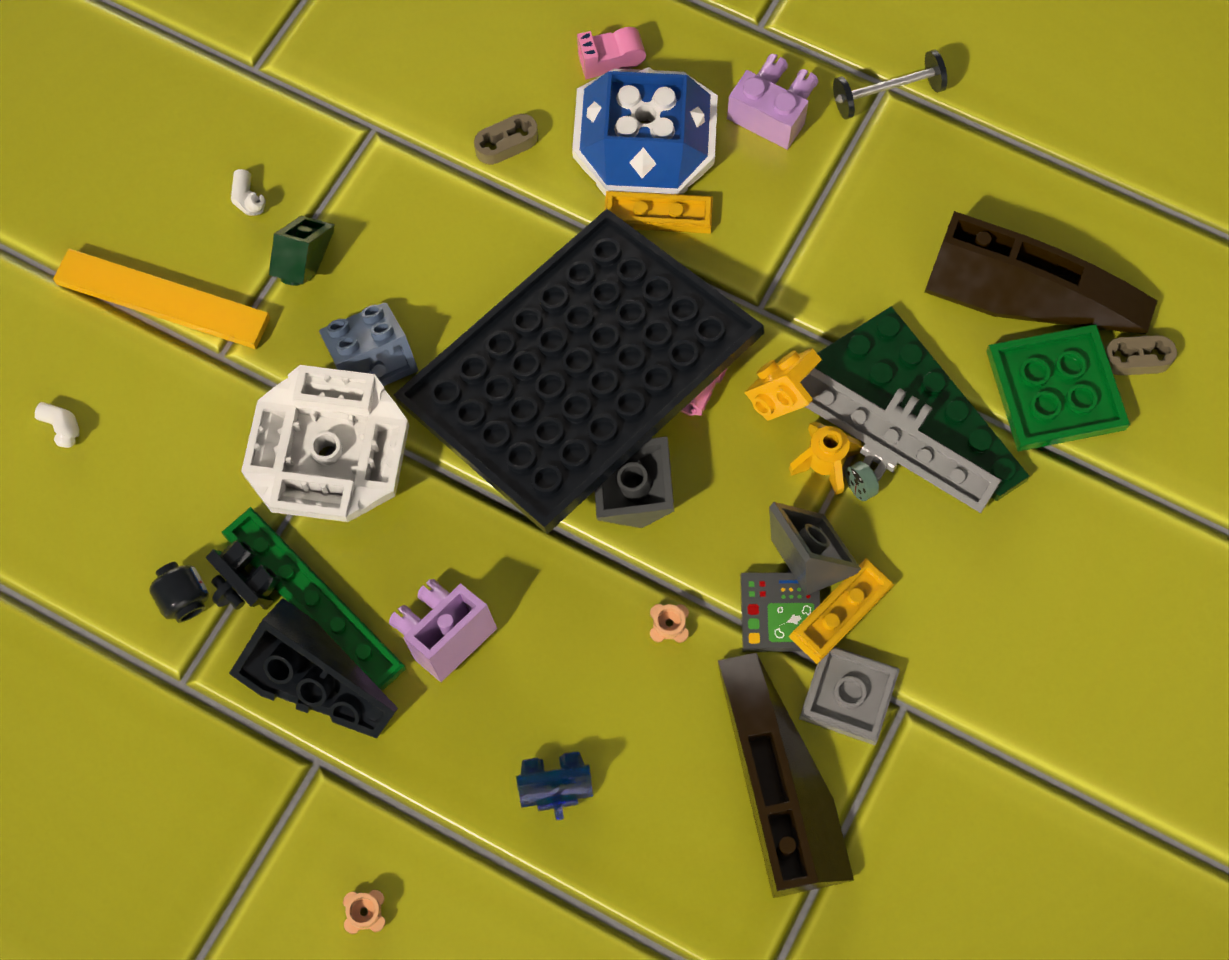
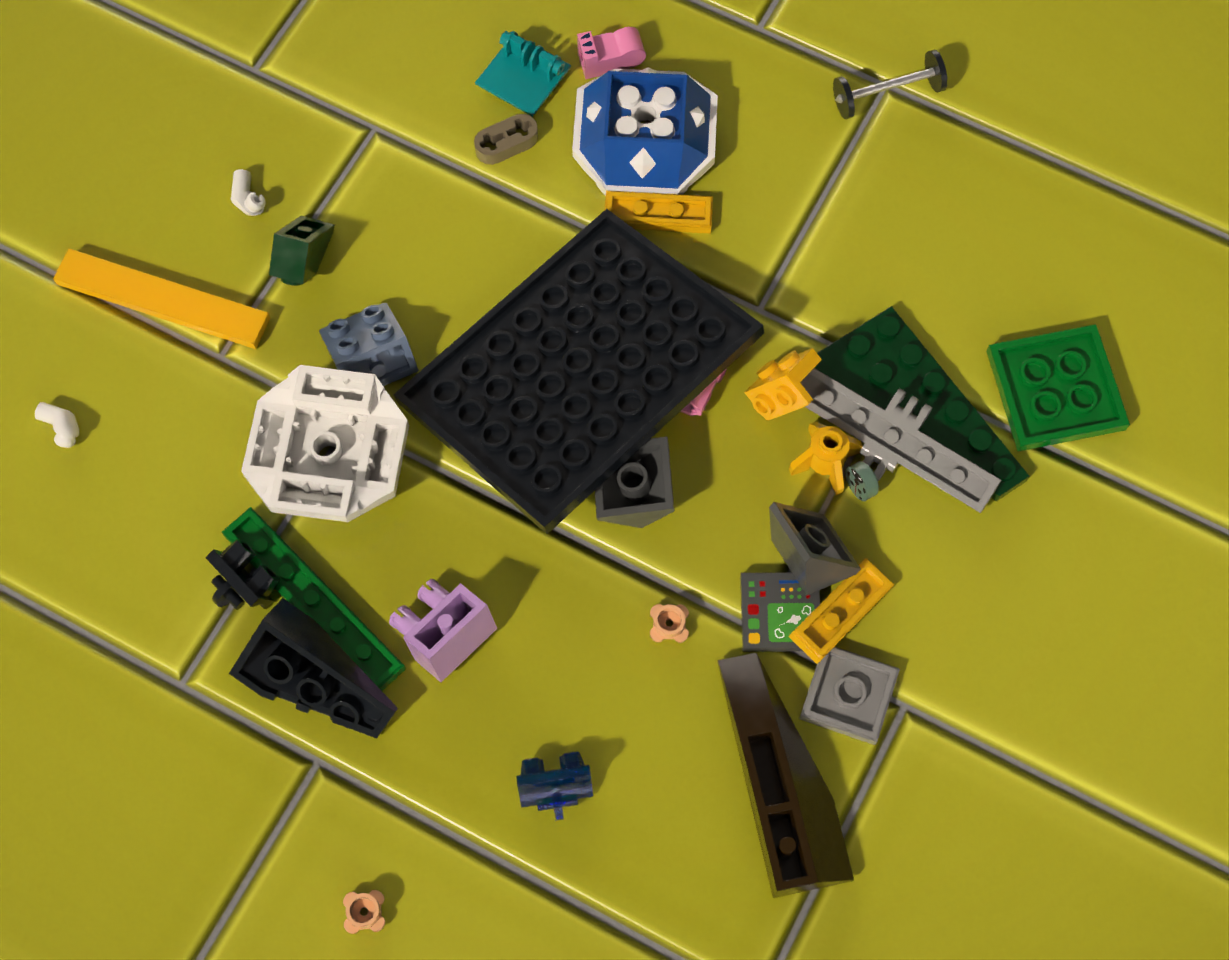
black head [149,562,209,623] -> none
lavender brick [727,54,819,150] -> none
dark brown wedge [924,211,1158,335] -> none
dark tan beam [1105,335,1177,375] -> none
none -> teal hinge [475,31,571,117]

